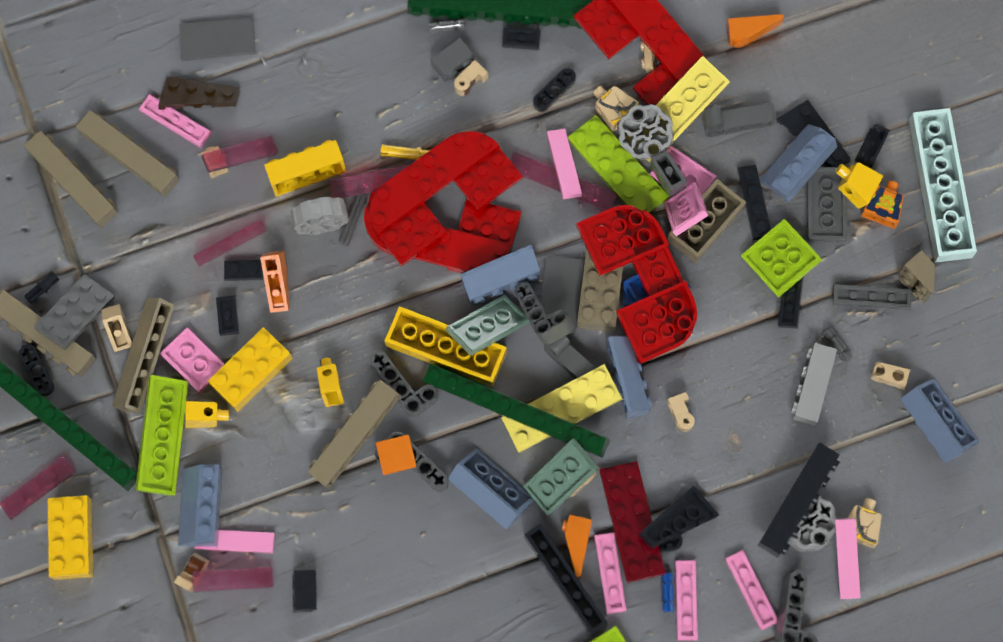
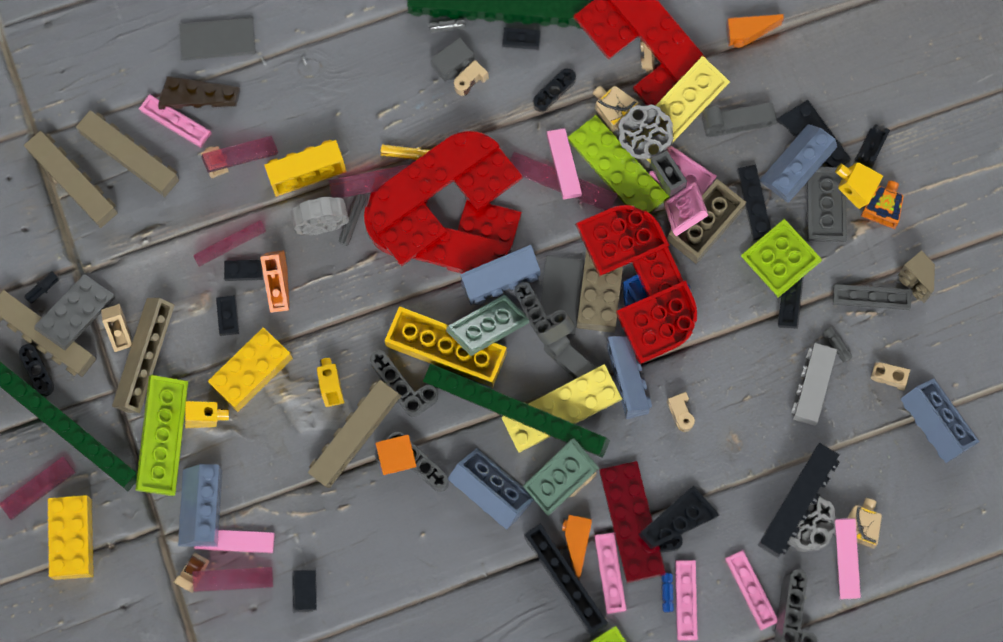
bright pink tile [160,327,225,394] -> none
light aqua brick [909,108,977,263] -> none

